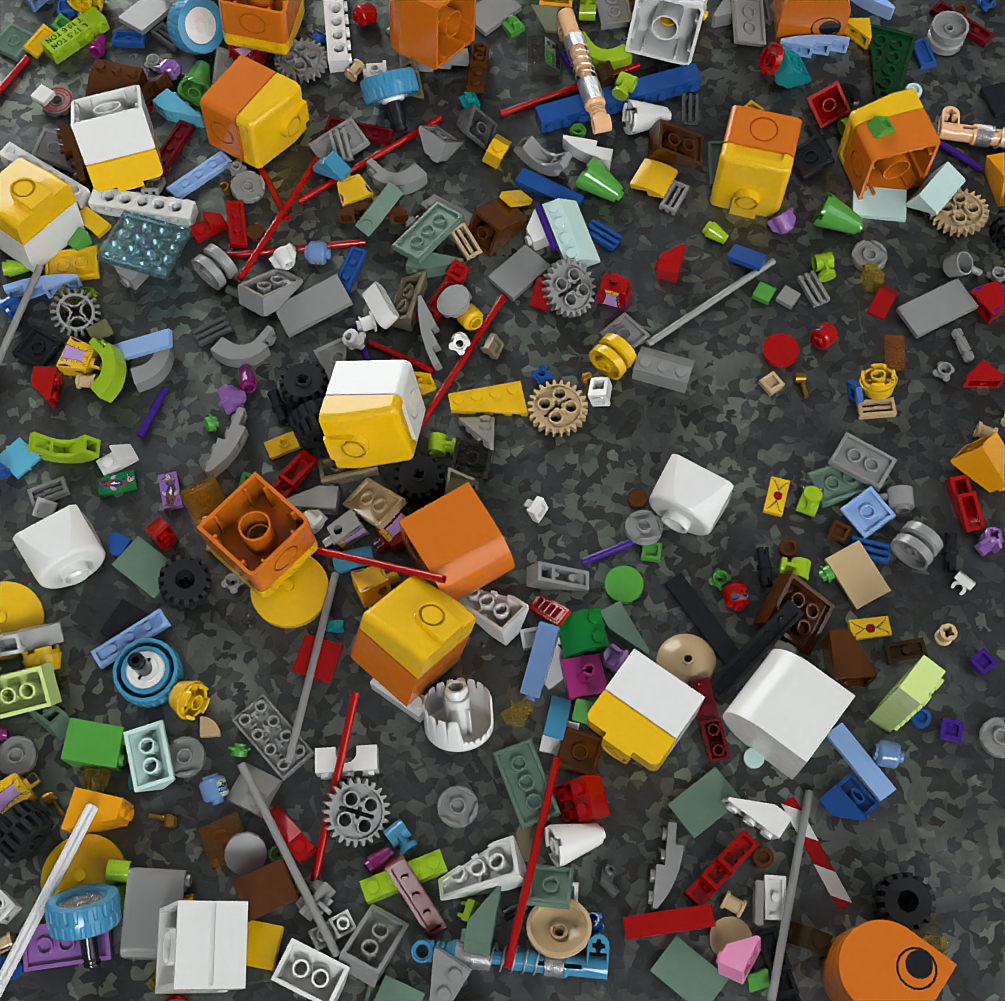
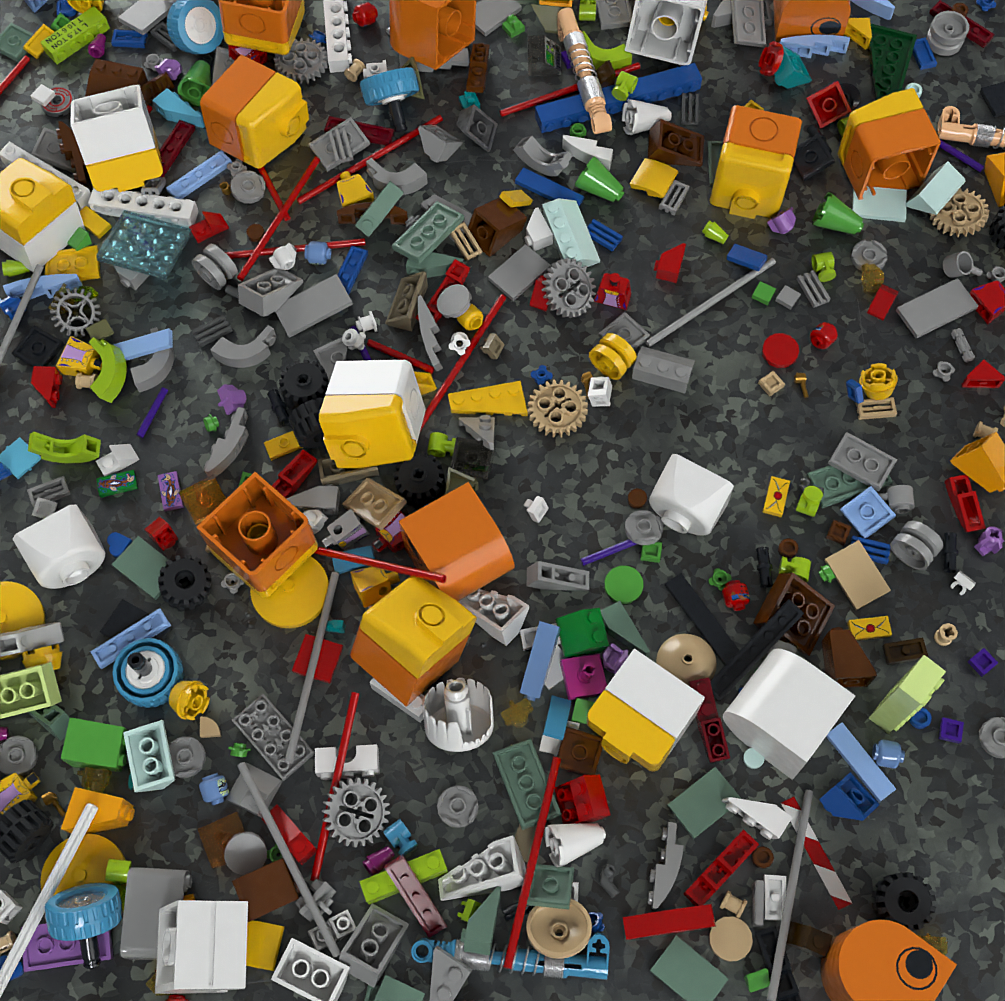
pearl gold hand [148,813,177,828] -> none
red tile [225,201,248,248] -> none
magenta cone [239,365,257,393] -> none
dark azure slope [313,151,352,182] -> none
white beam [362,281,400,329] -> none
yellow slope [482,134,512,169] -> none
red slope [529,594,571,627] -> none
dark purple bar [534,204,558,251] -> none
bright pink slope [716,935,761,984] -> none
bright green slope [867,116,896,138] -> none
clear orange plate [884,335,906,371] -> none

